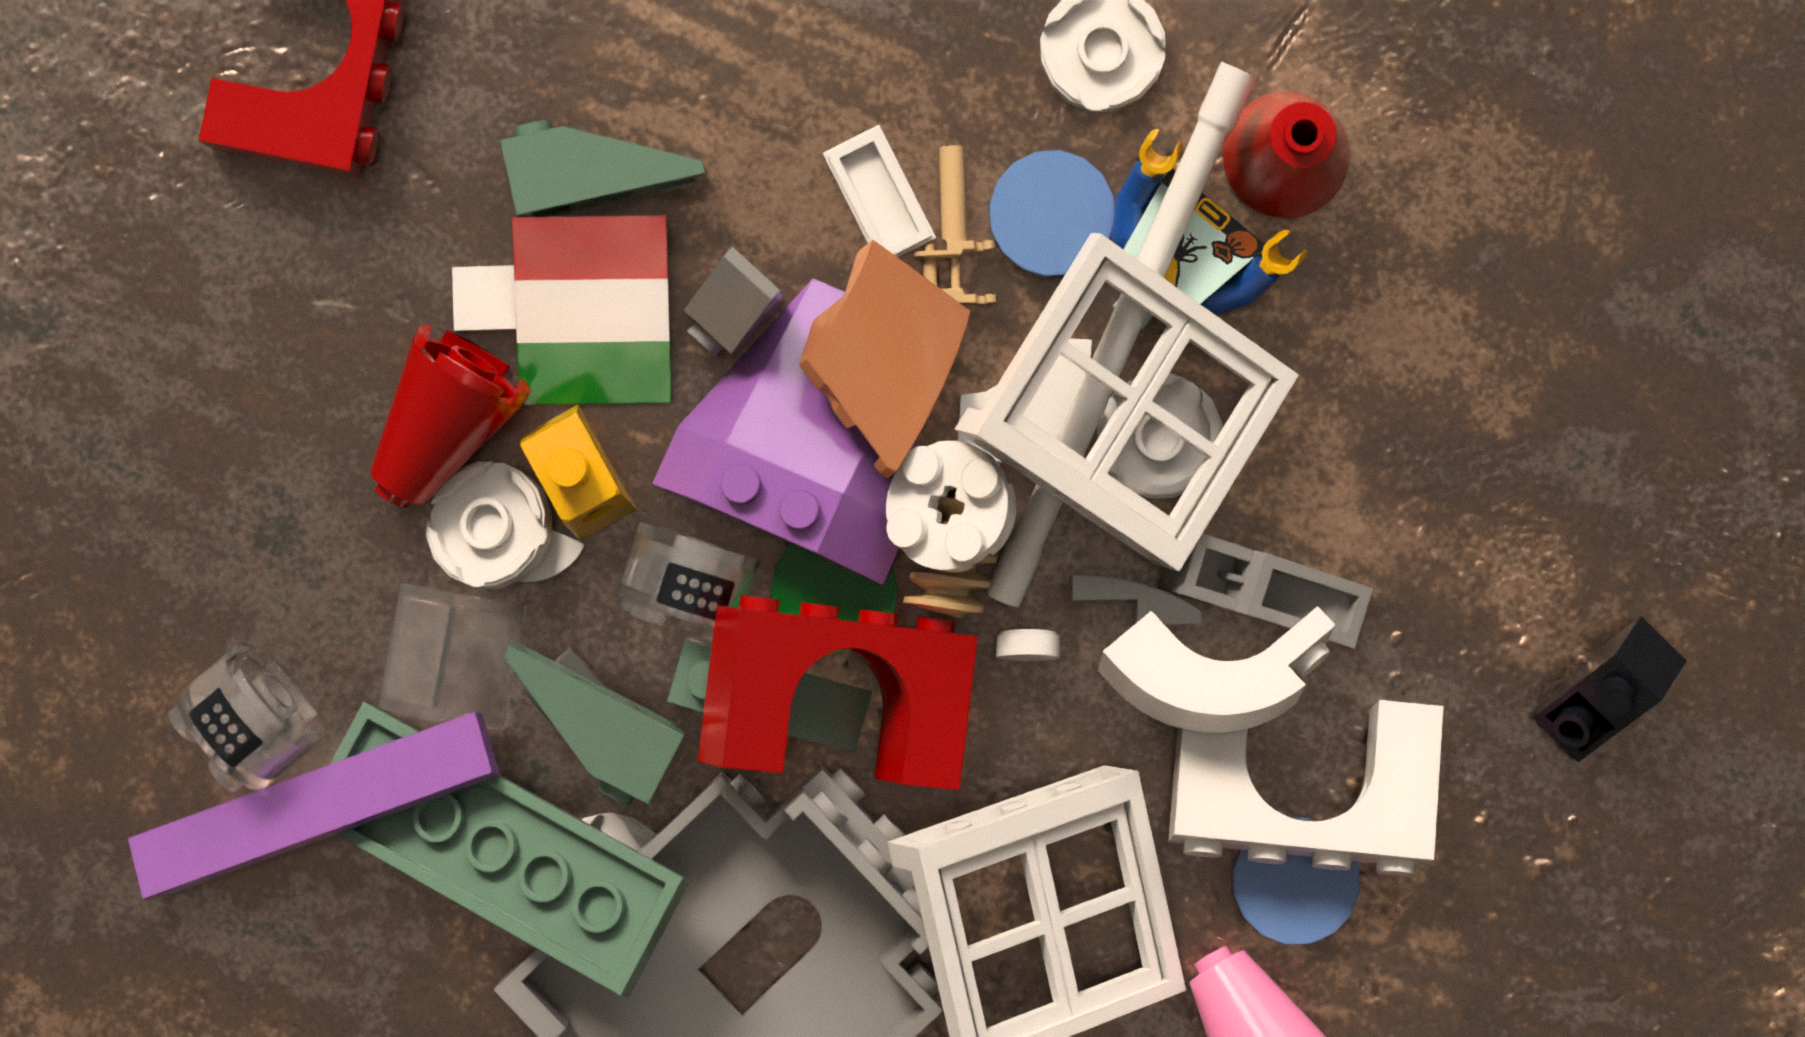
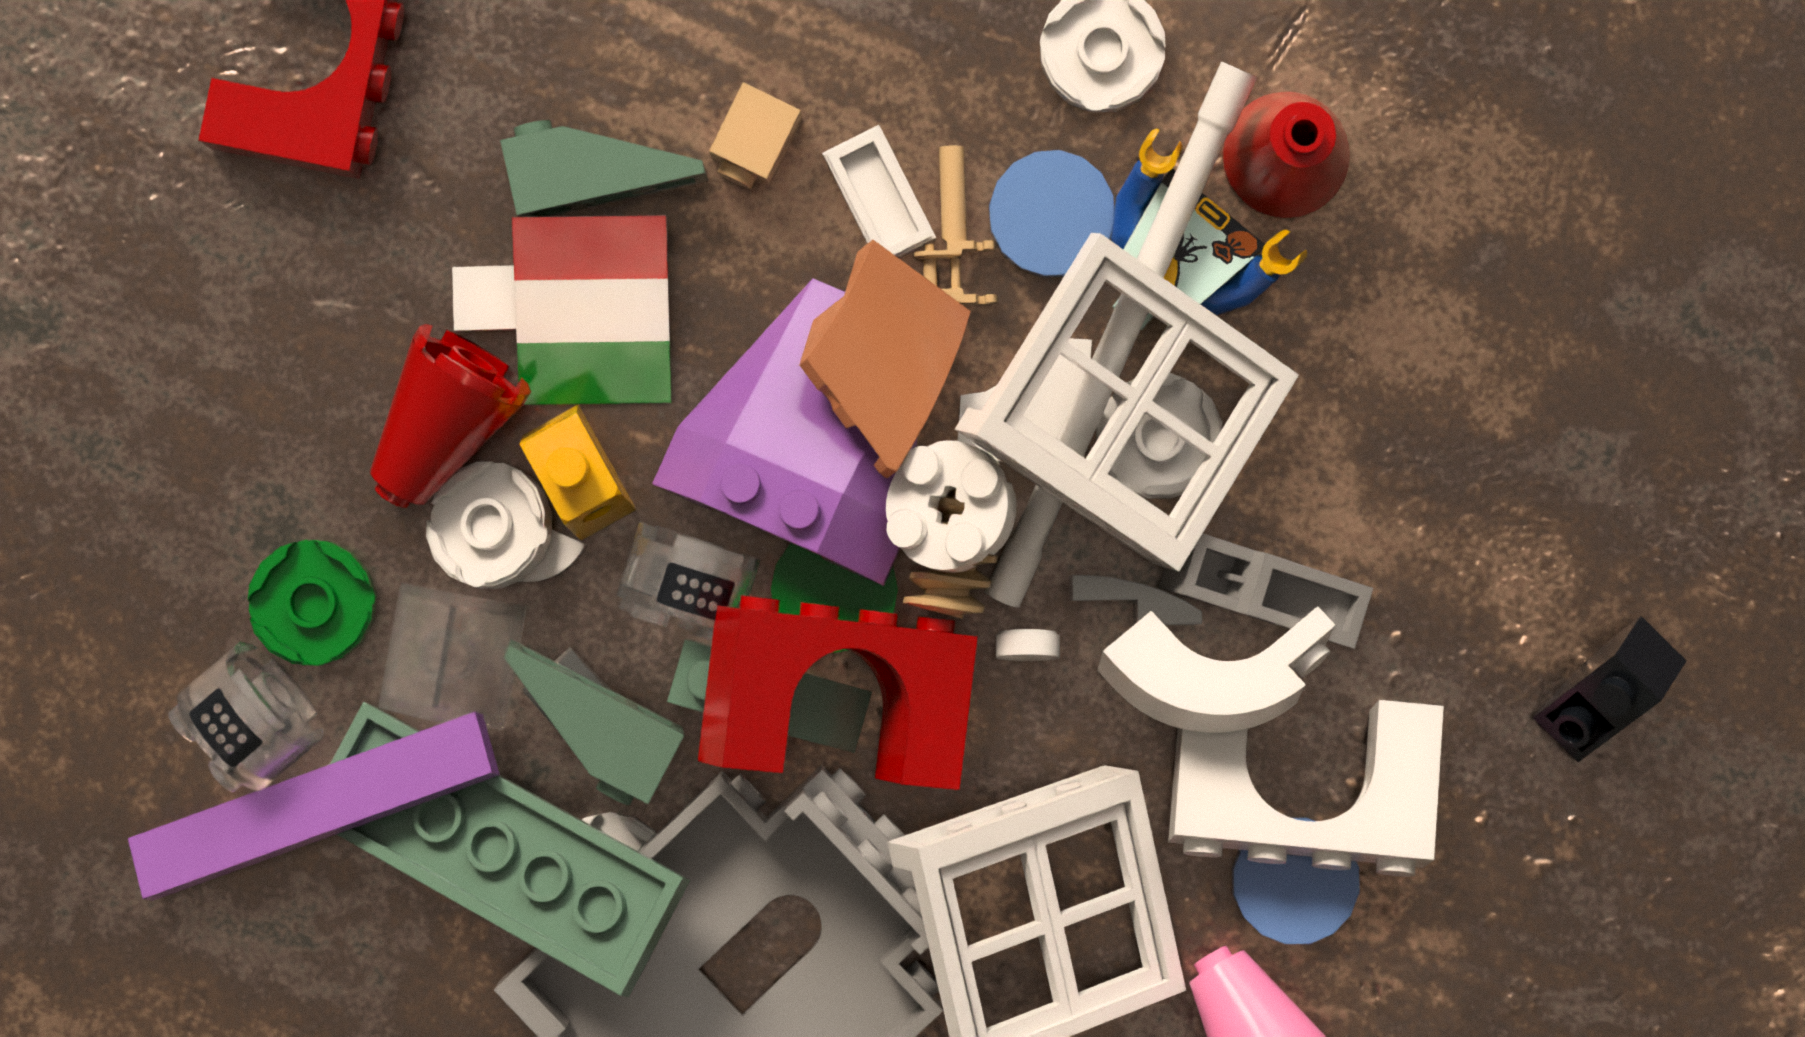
light grey slope [684,247,785,358] -> none
none -> green tile [248,540,377,666]
none -> tan brick [709,82,803,189]

